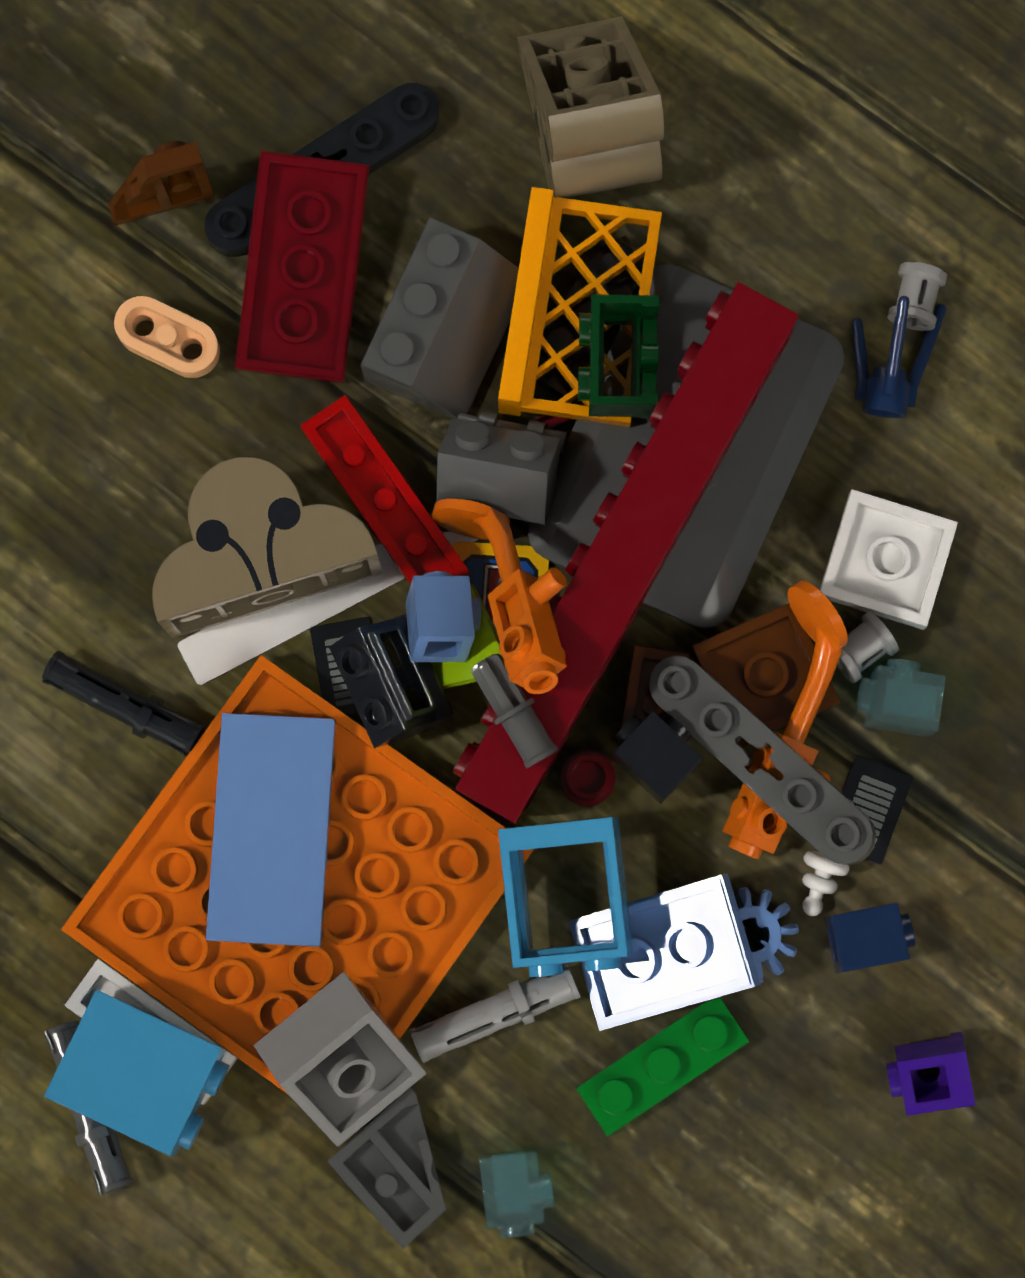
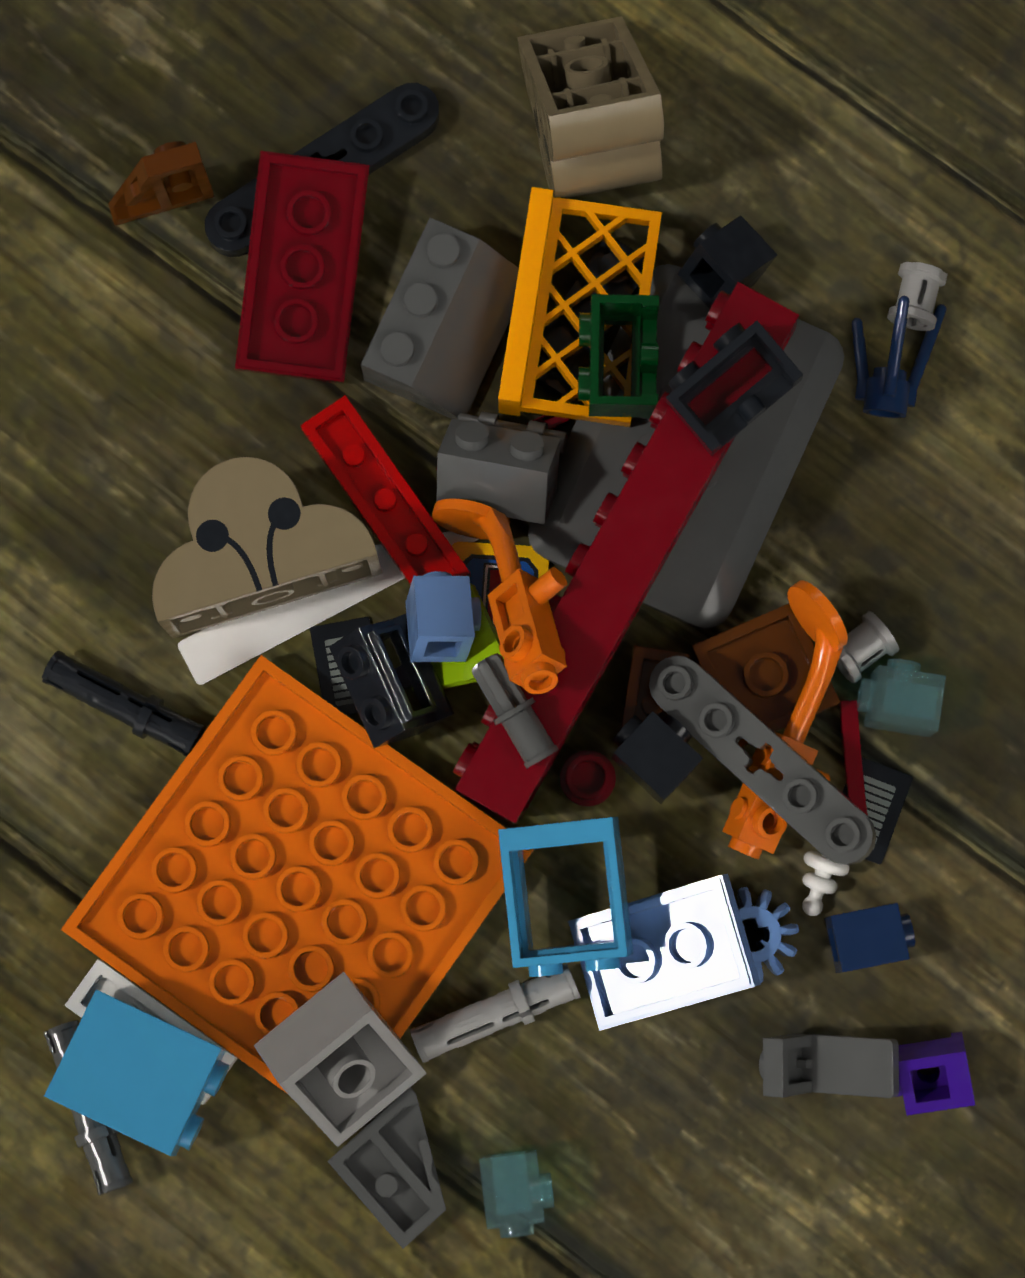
light nougat plate [114,296,220,378] -> none
medium blue tile [206,713,336,947] -> none
green plate [576,997,749,1137] -> none
white plate [820,489,958,630] -> none
none -> black window [666,320,803,456]
none -> black brick [678,215,777,309]
none -> dark grey bracket [759,1033,899,1098]
none -> dark red piece [839,700,868,816]

